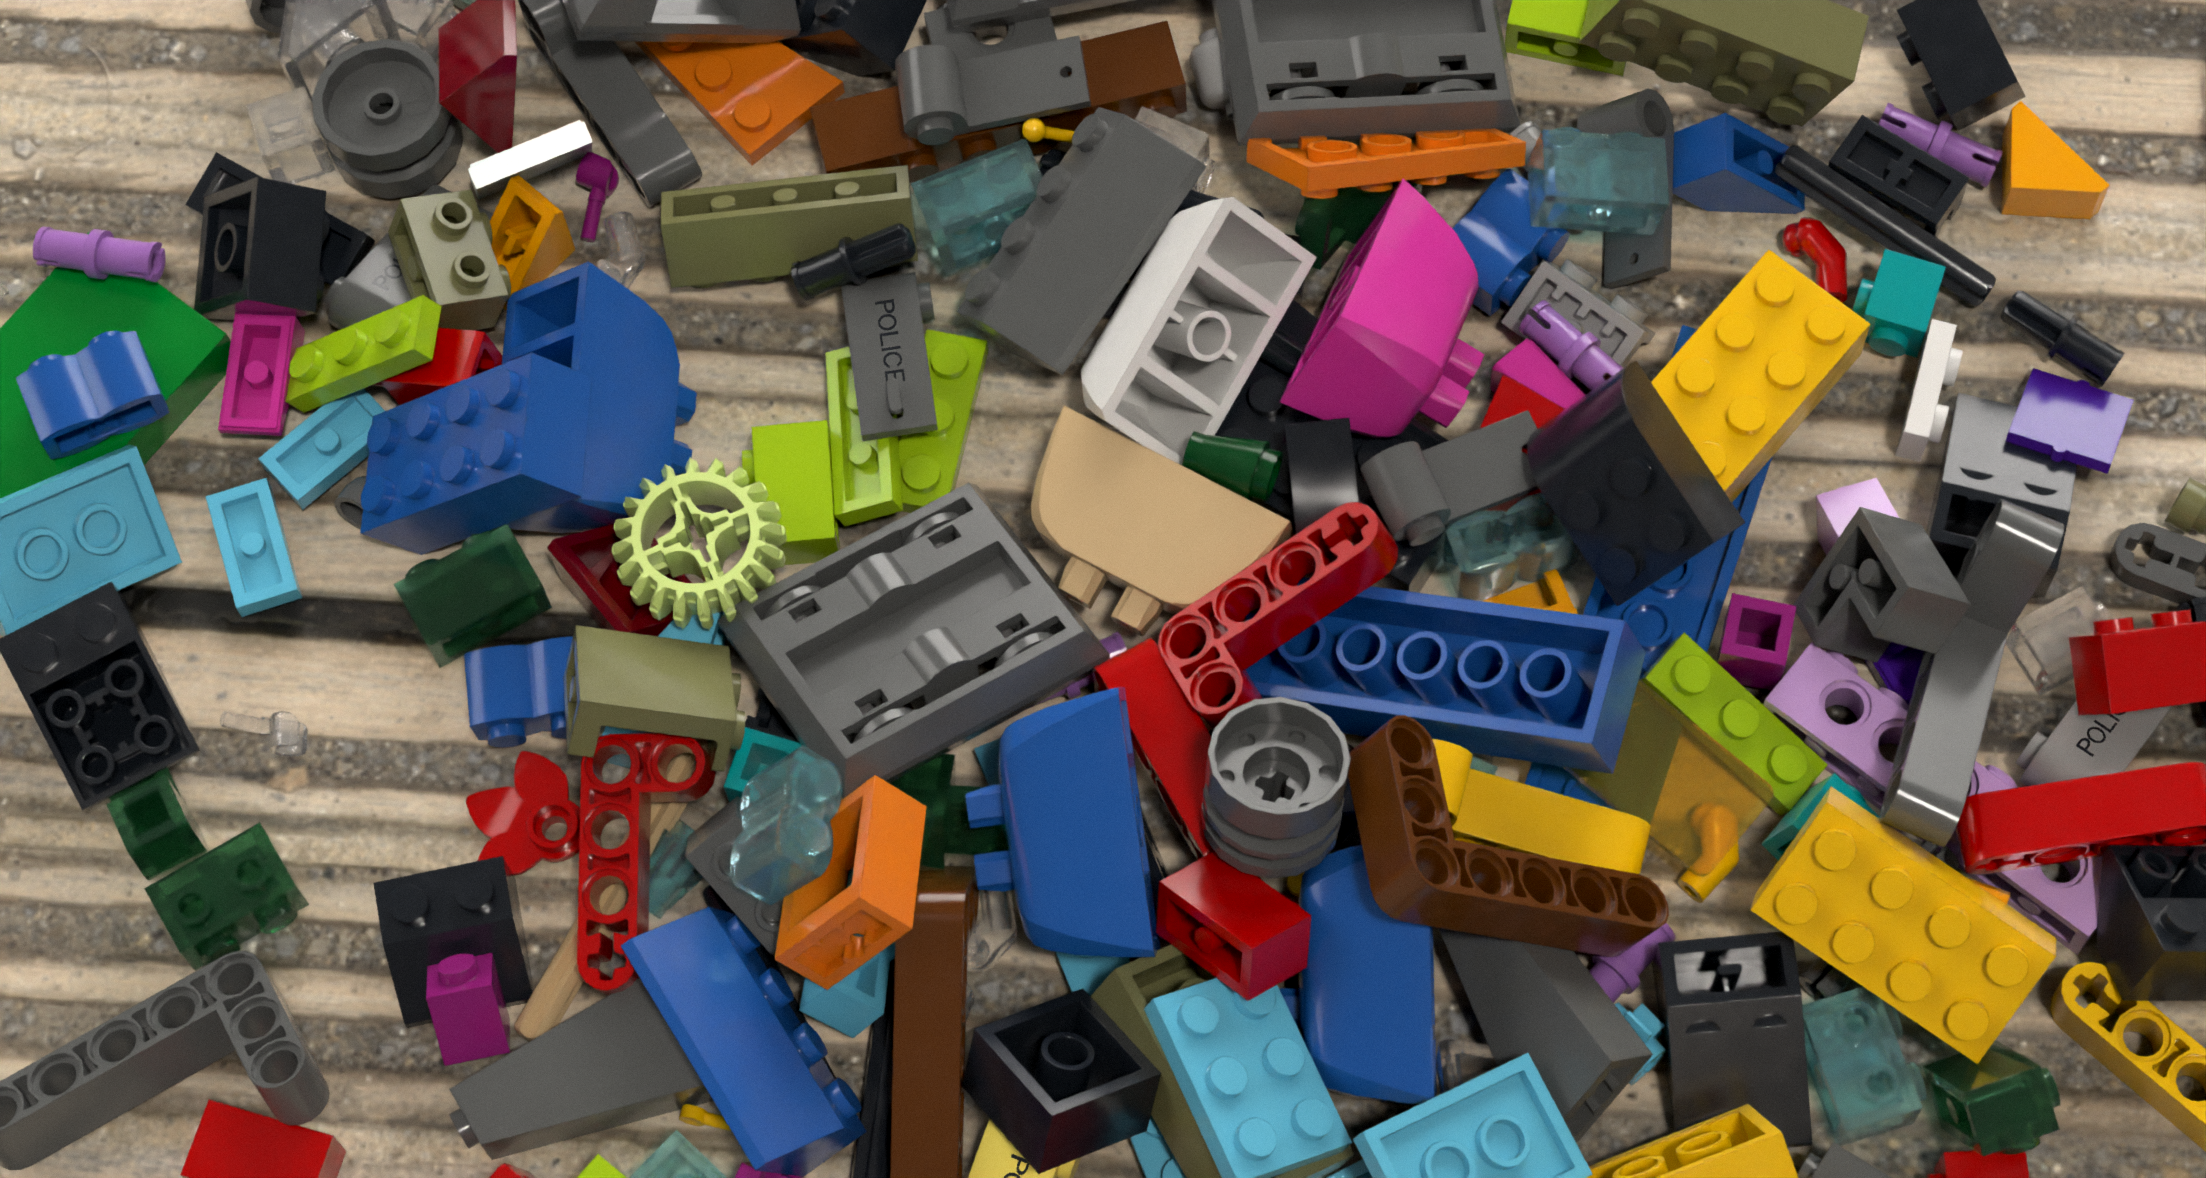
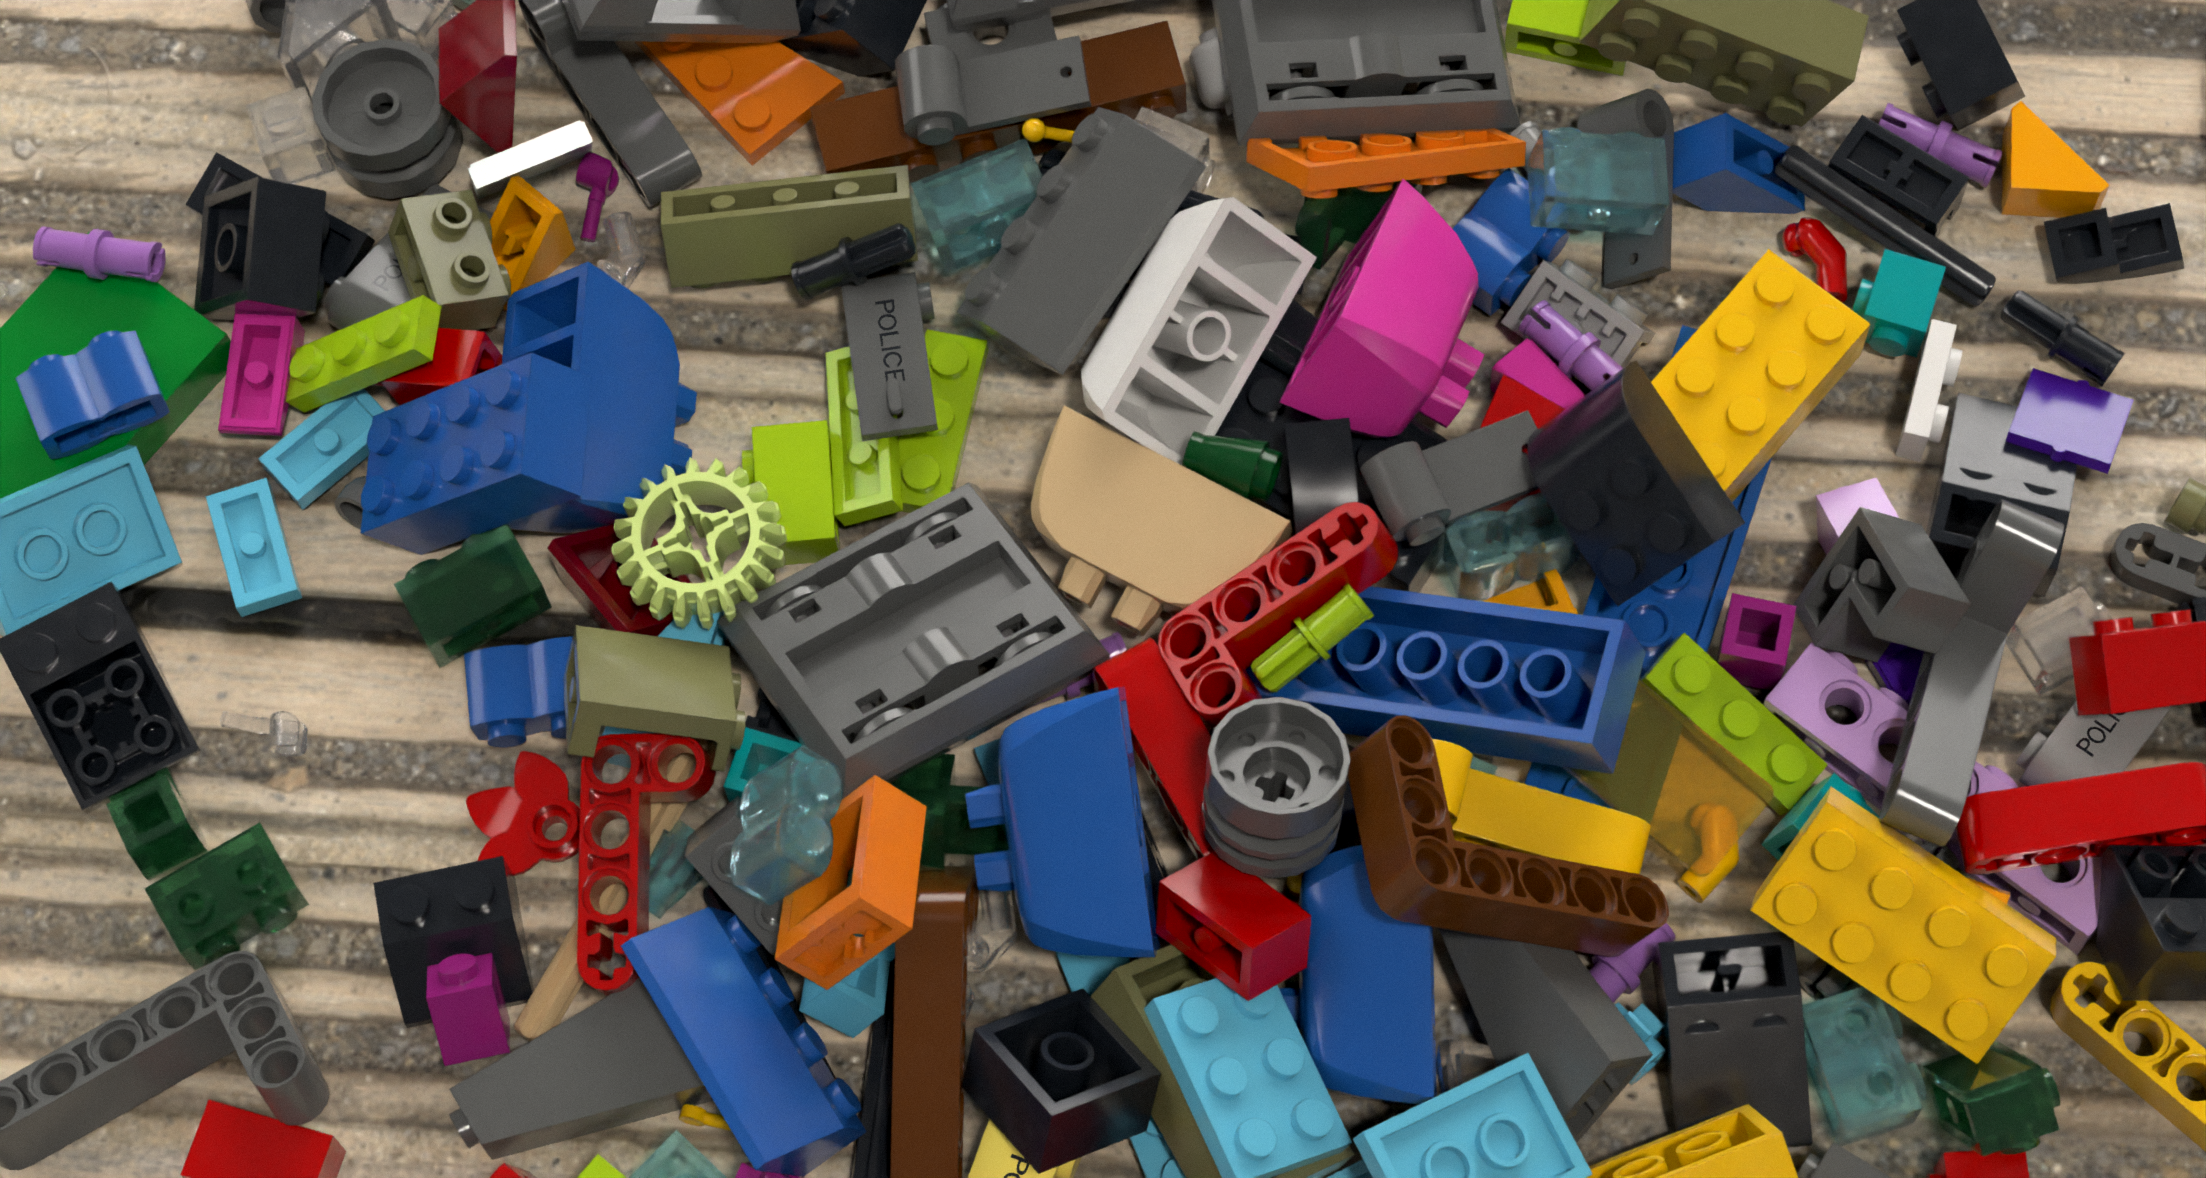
none -> lime axle [1251,583,1374,693]
none -> black slope [2044,203,2184,283]

